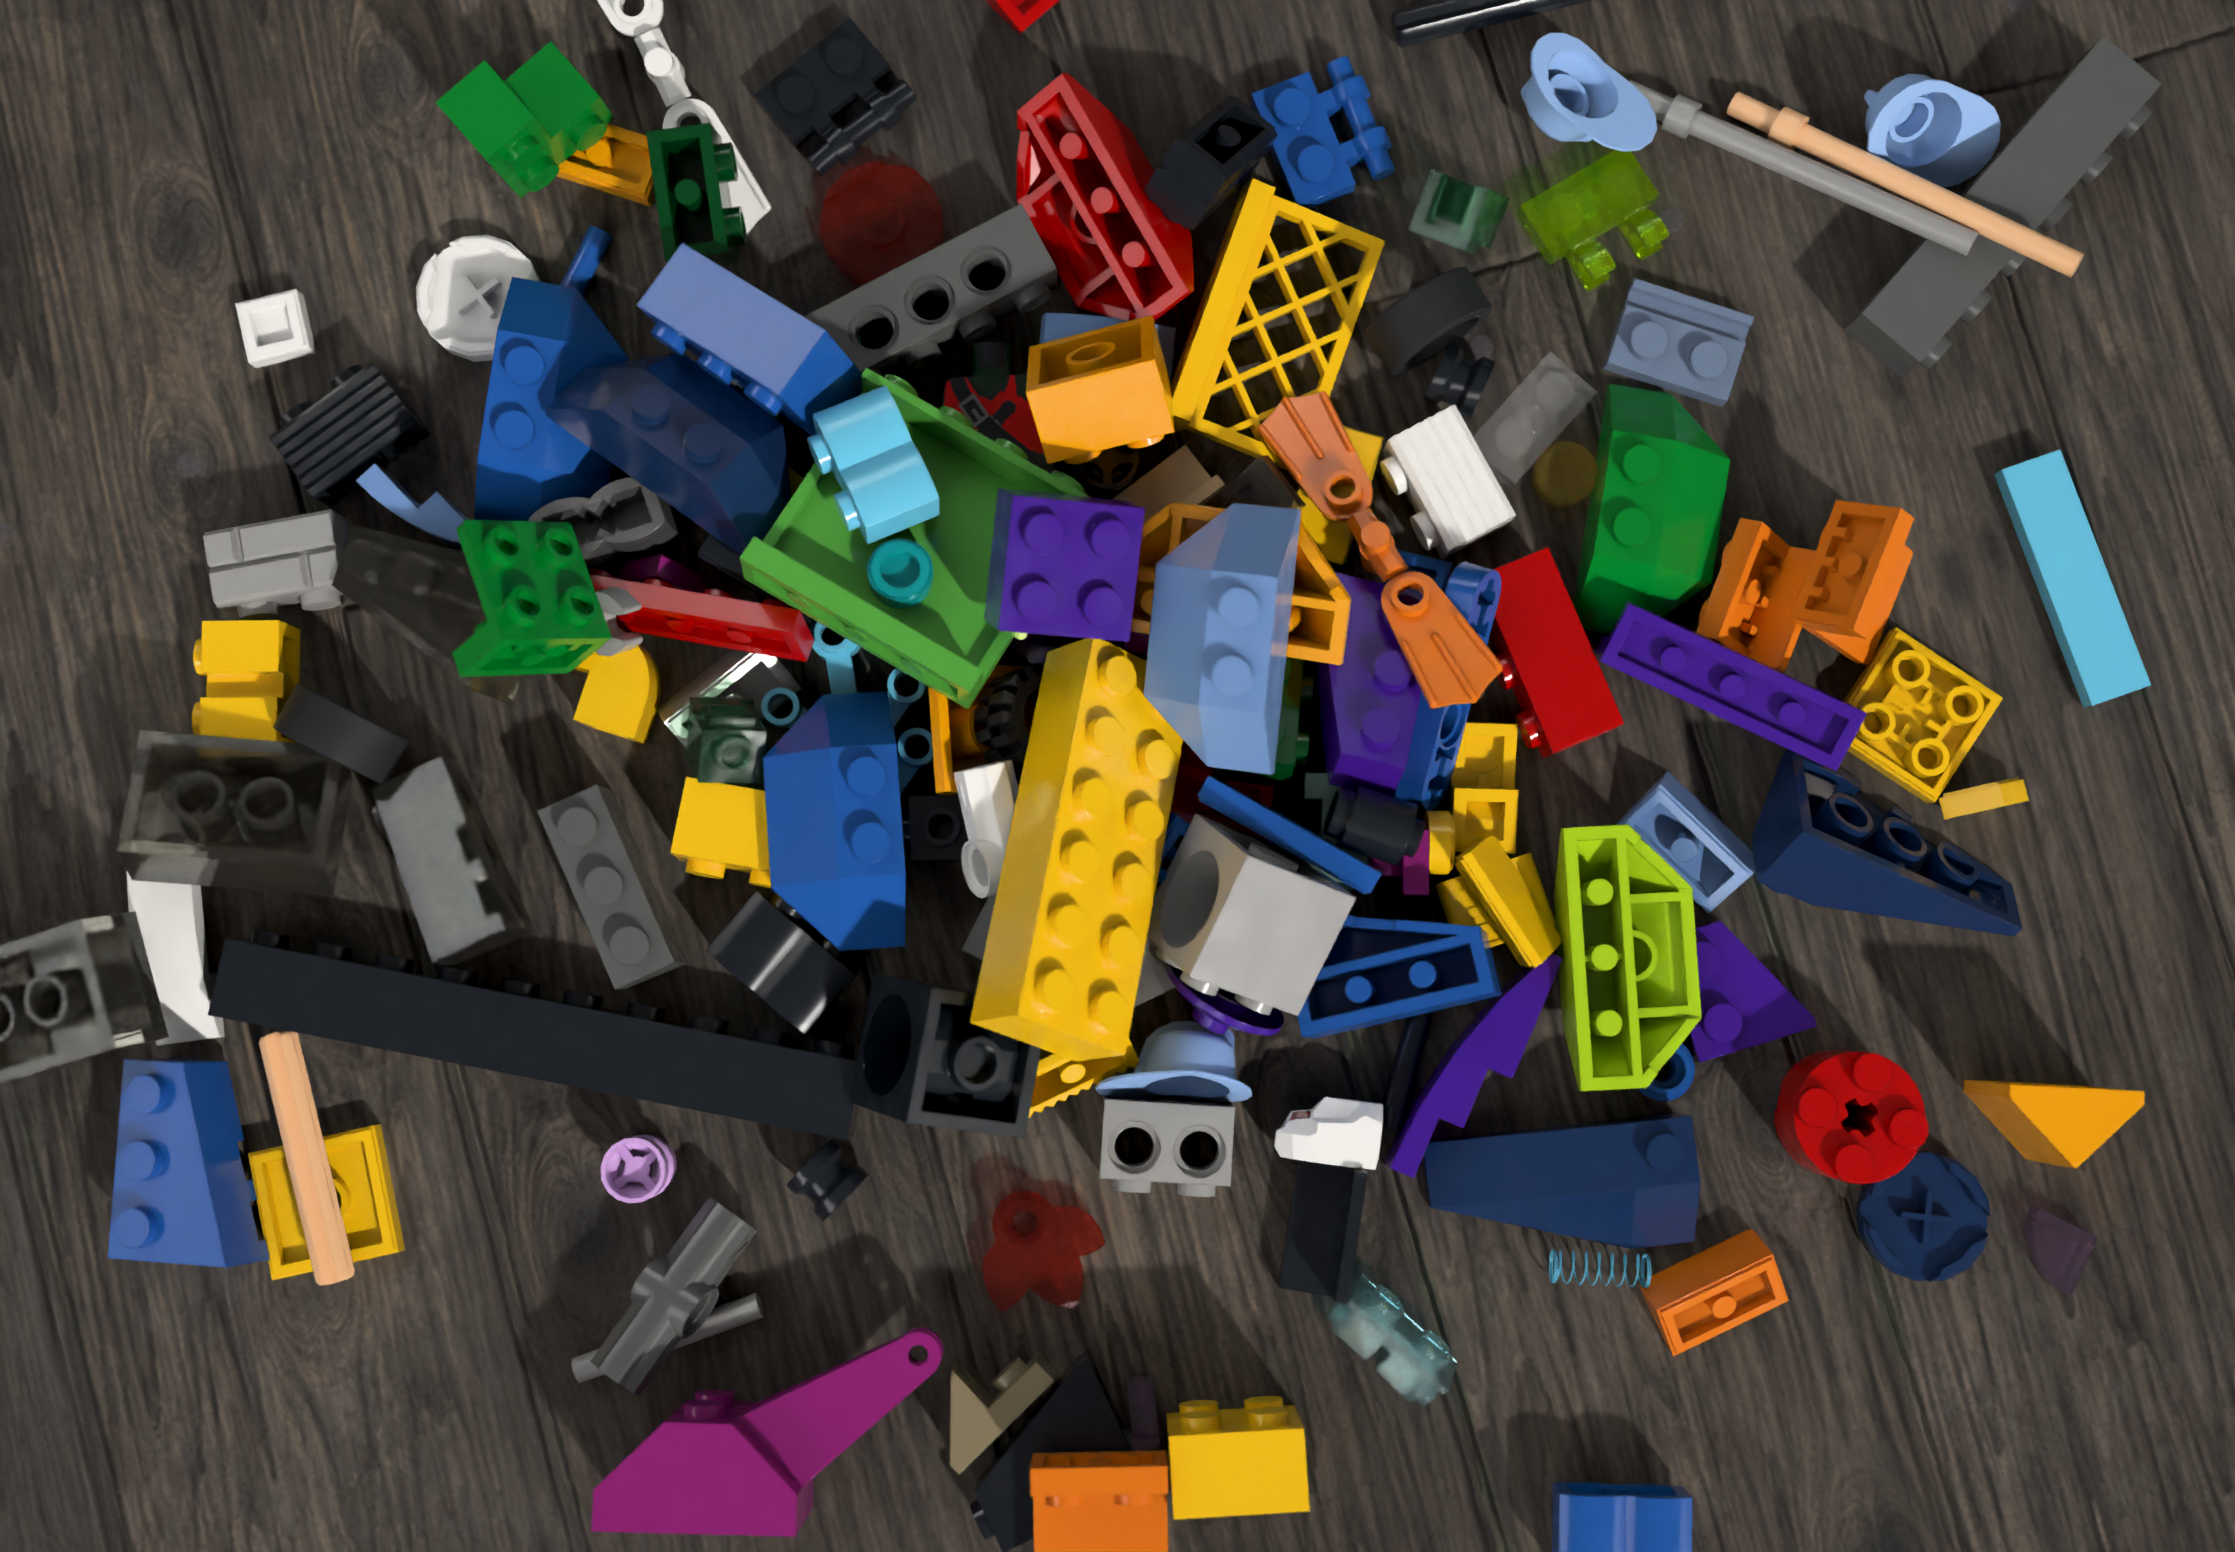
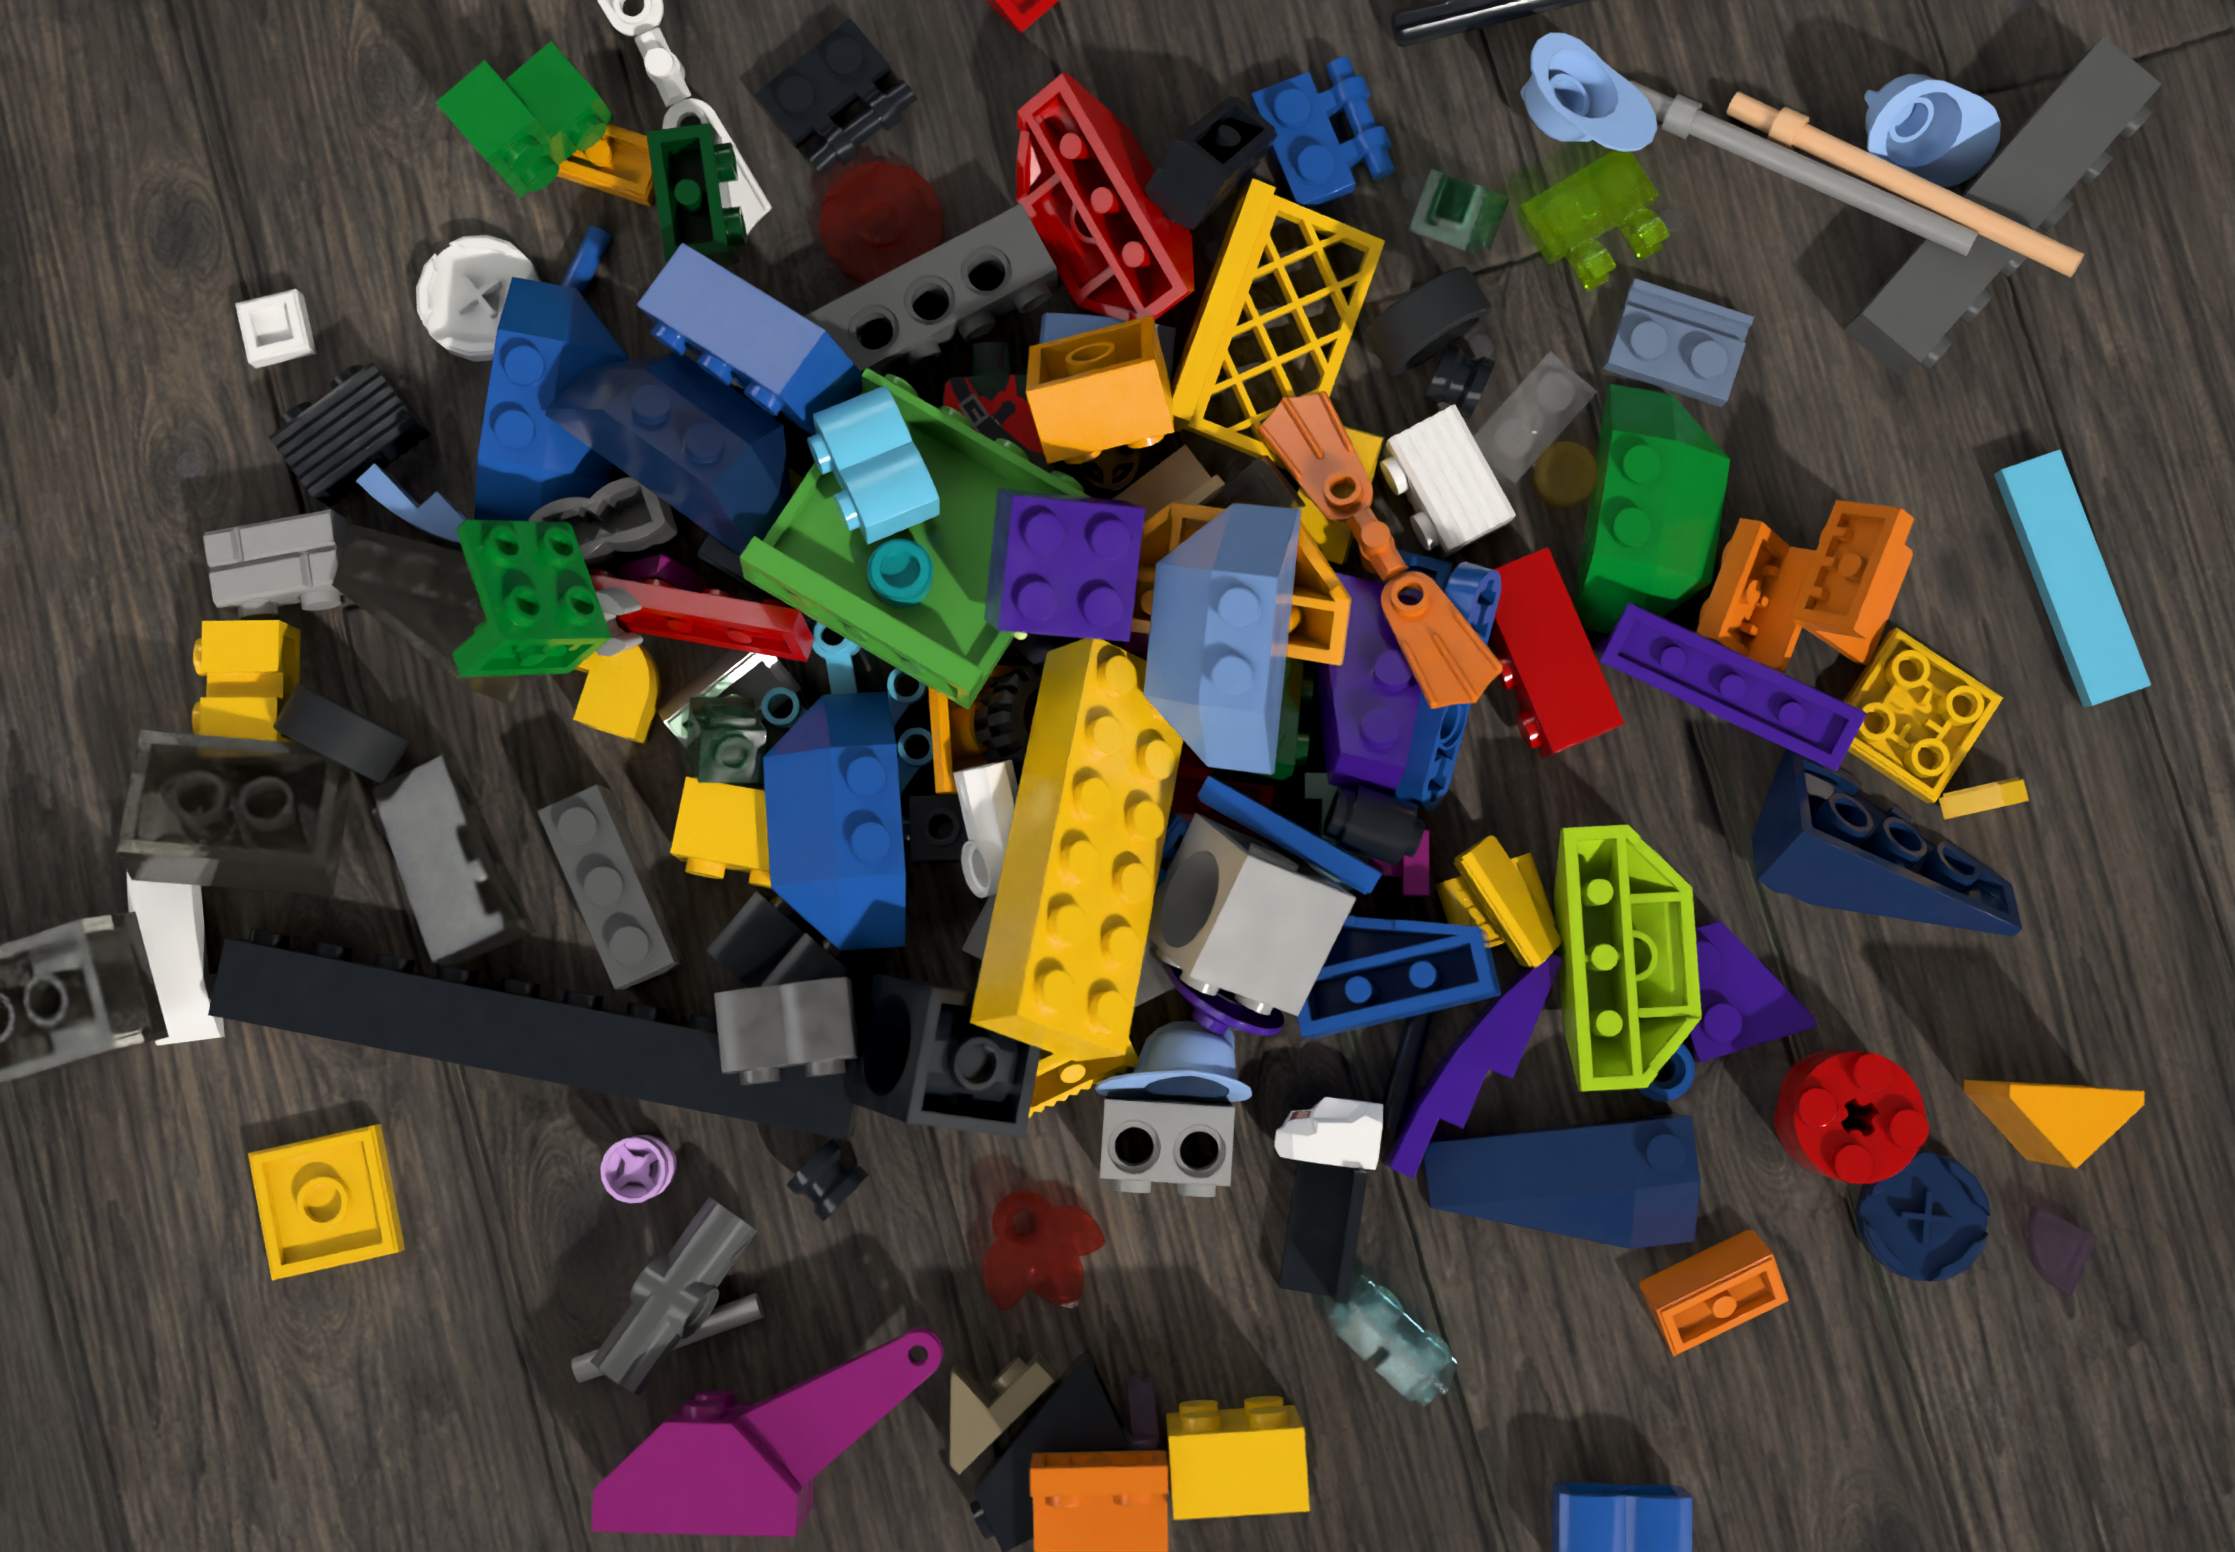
blue wedge [108,1058,270,1268] -> none
light nougat axle [259,1030,355,1285] -> none
yellow tile [1423,810,1455,875] -> none
yellow slope [1449,721,1519,854] -> none
medium azure piece [1549,1249,1651,1288] -> none
medium blue slope [1616,772,1755,914] -> none
none -> flat silver brick [714,977,860,1085]

